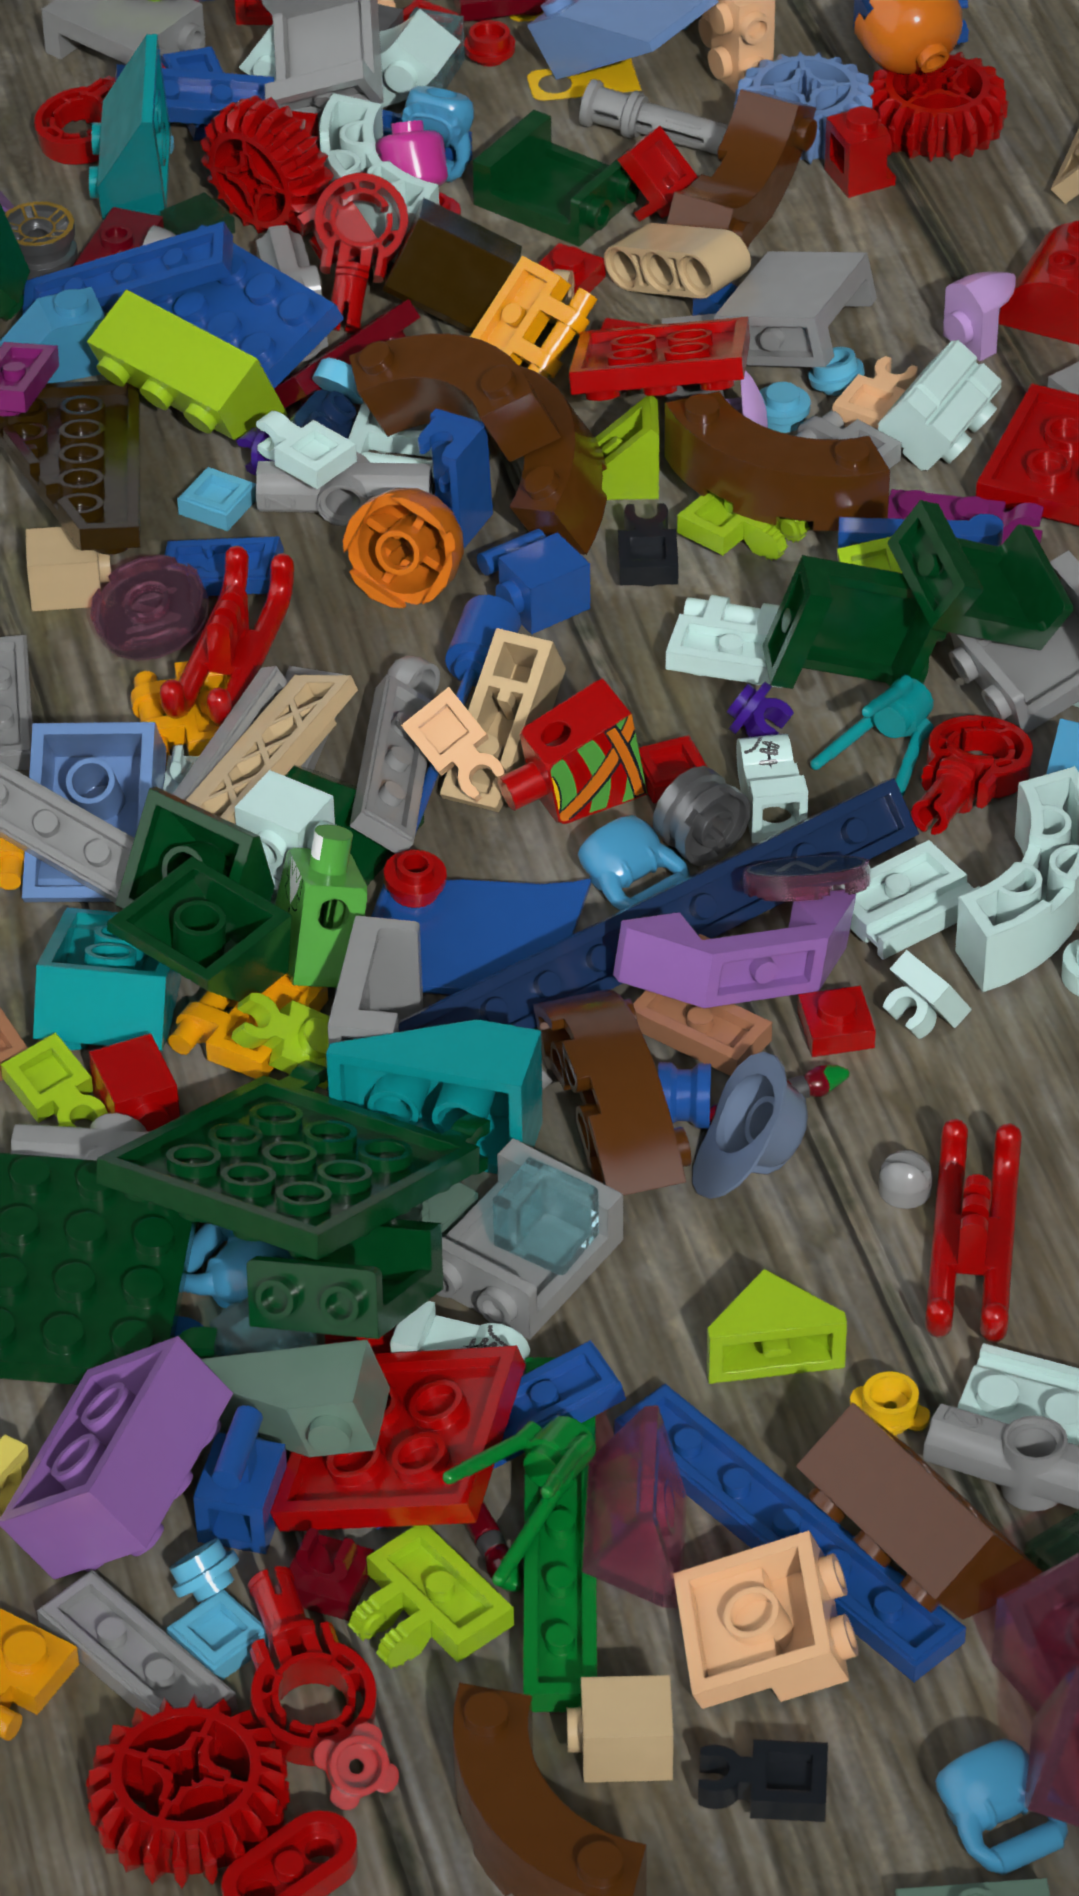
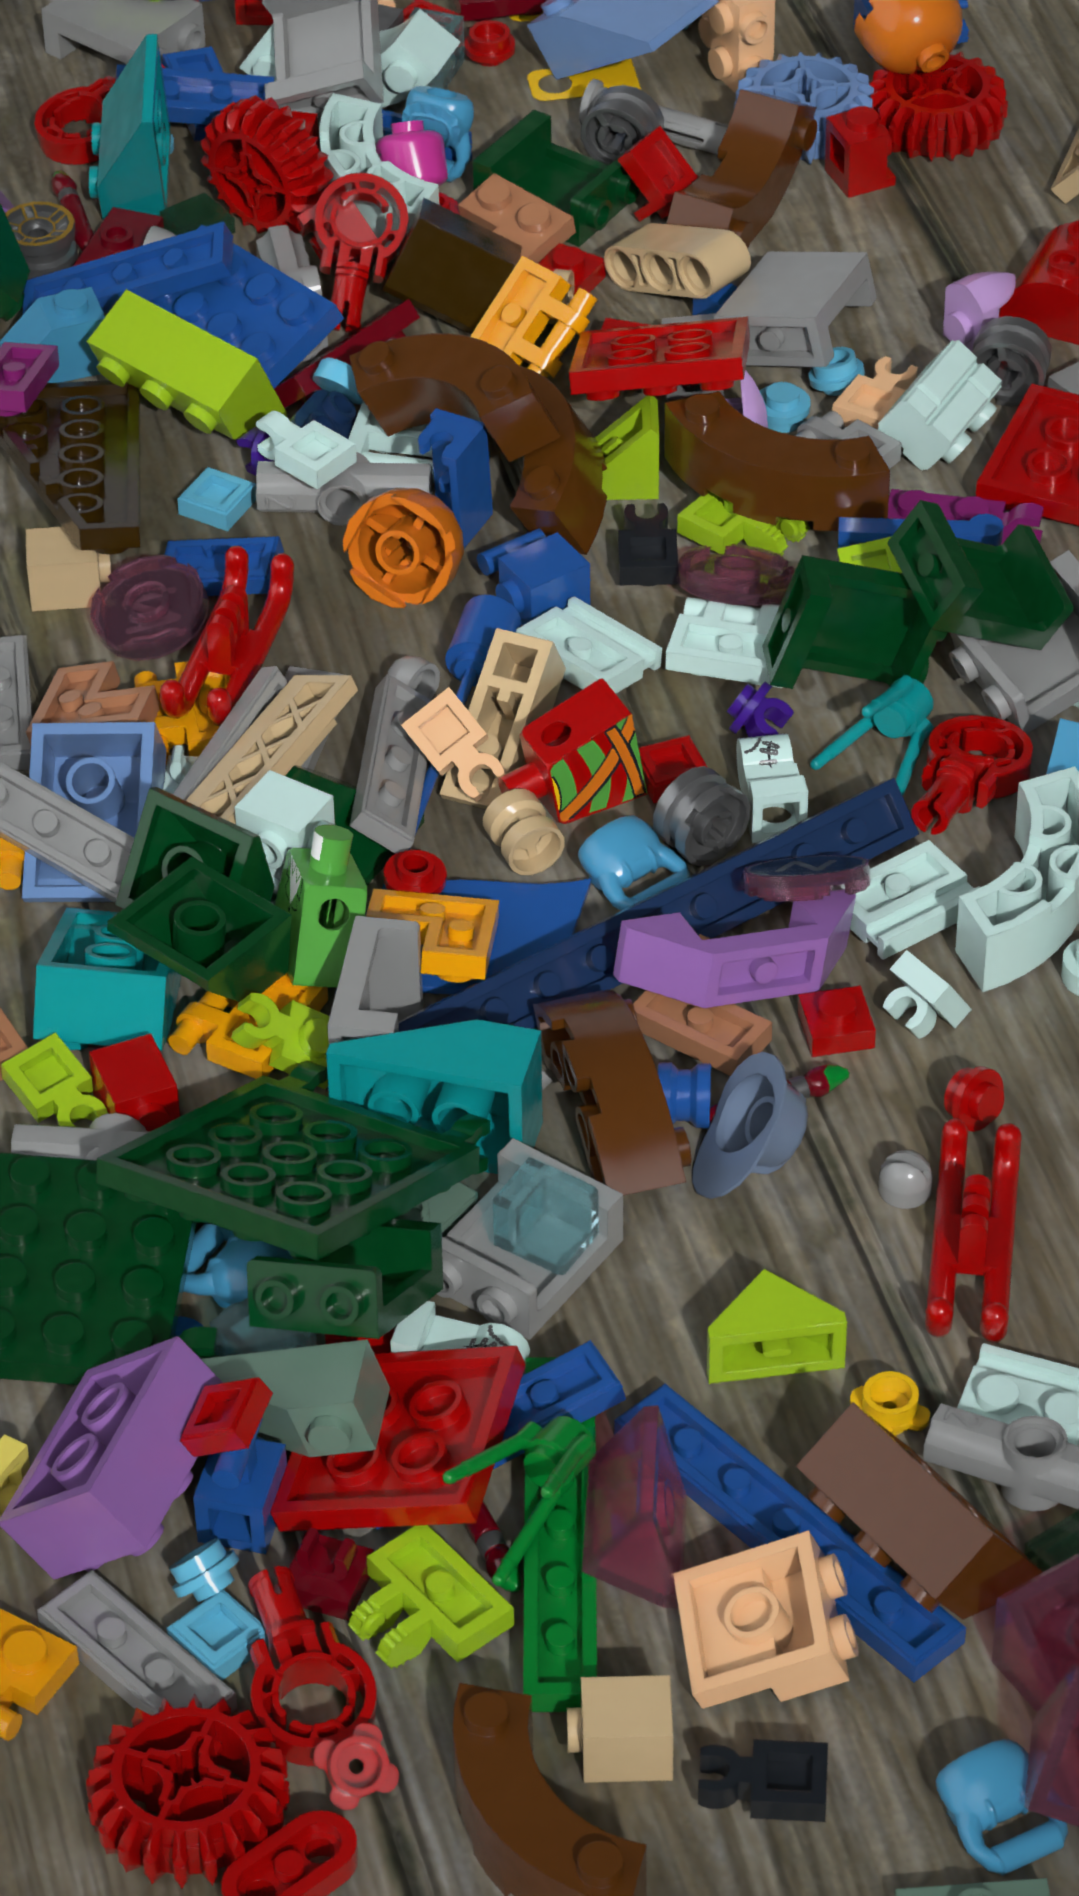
none -> nougat plate [26,661,161,745]
none -> dark red piece [51,170,94,250]
none -> red tile [180,1377,273,1457]
none -> light orange plate [366,889,500,983]
none -> nougat plate [458,173,576,264]
none -> tan wheel [483,789,565,875]
none -> light aqua plate [516,596,662,694]
none -> flat silver wheel [581,85,664,165]
none -> clear pink tile [677,544,795,606]
none -> red plate [944,1066,1005,1132]
none -> flat silver wheel [972,316,1052,407]

